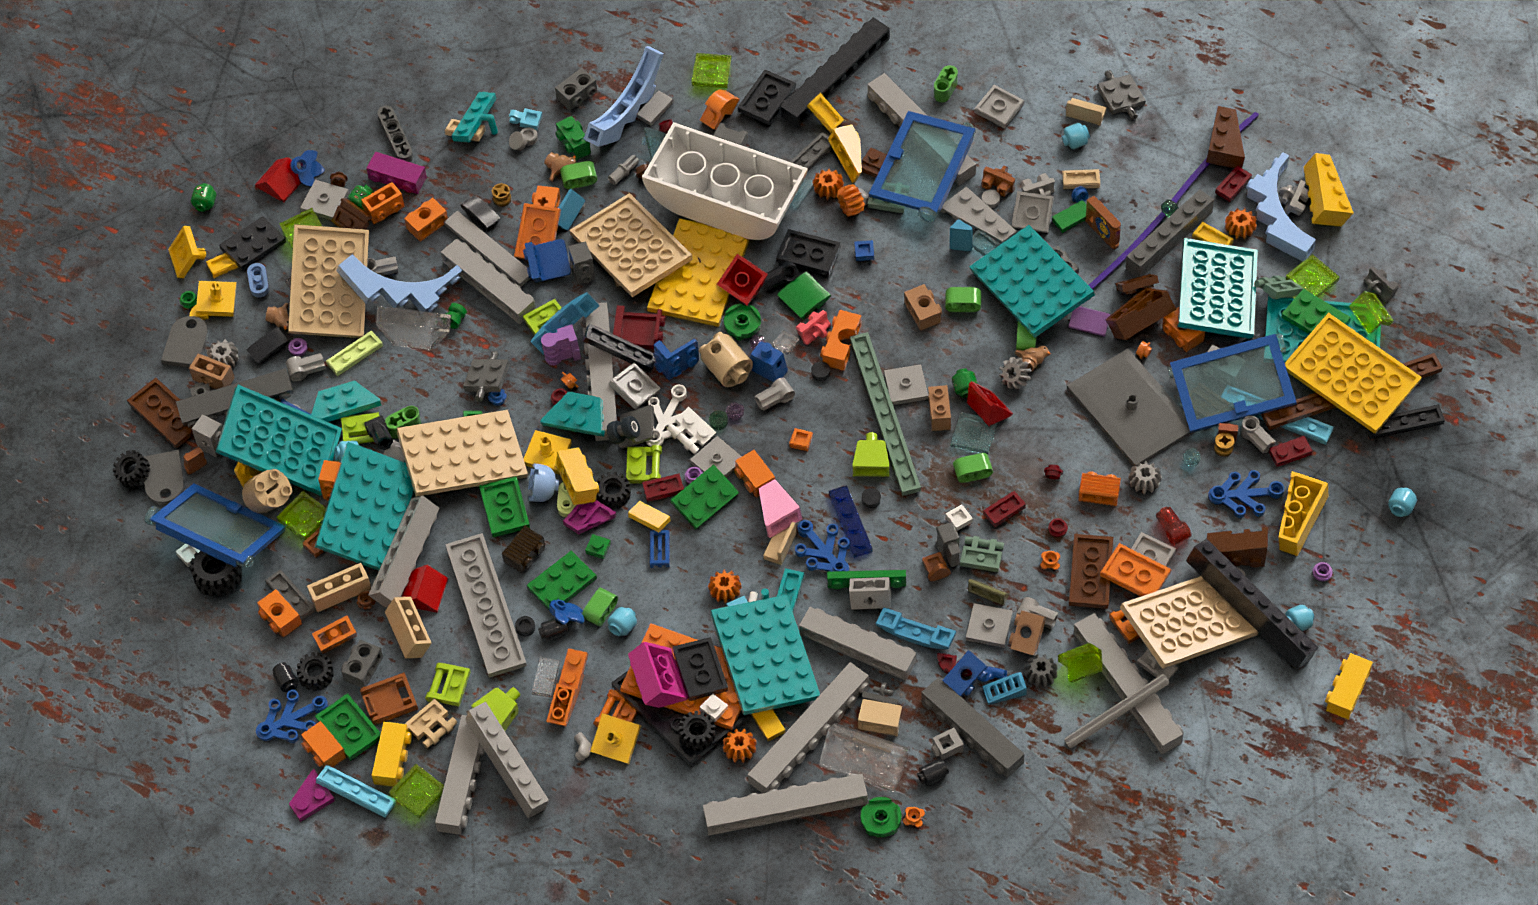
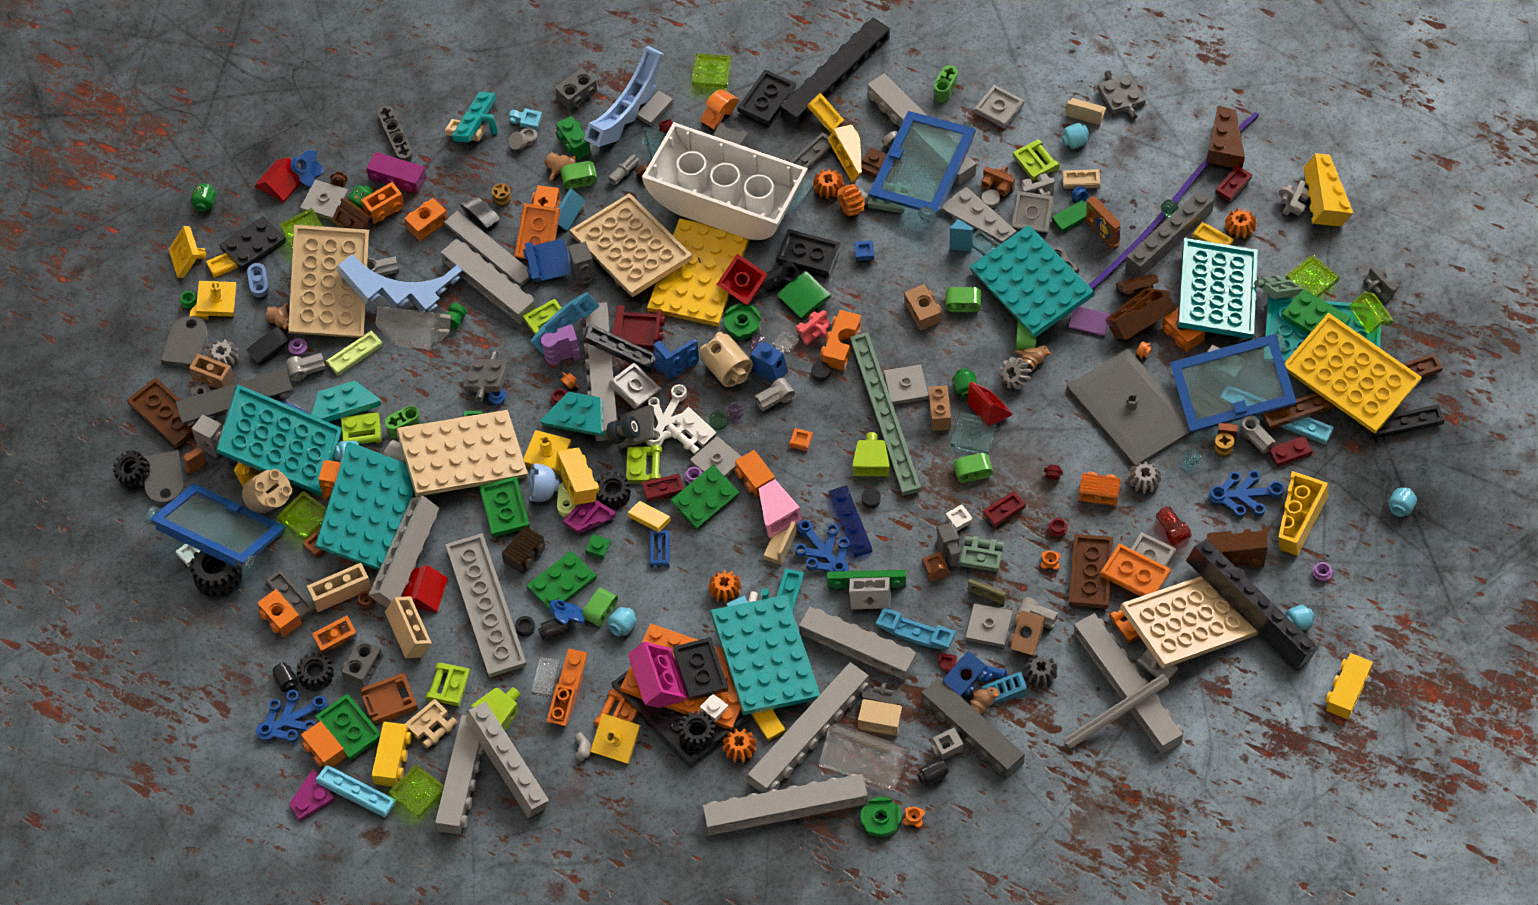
black piece [364,415,393,450] -> none
clear neon green panel [1058,643,1103,683] -> none
light blue arch [1246,152,1316,263] -> none
none -> light grey tile [882,131,898,148]
none -> medium nougat animal [969,687,999,715]
none -> lime plate [1013,139,1060,181]

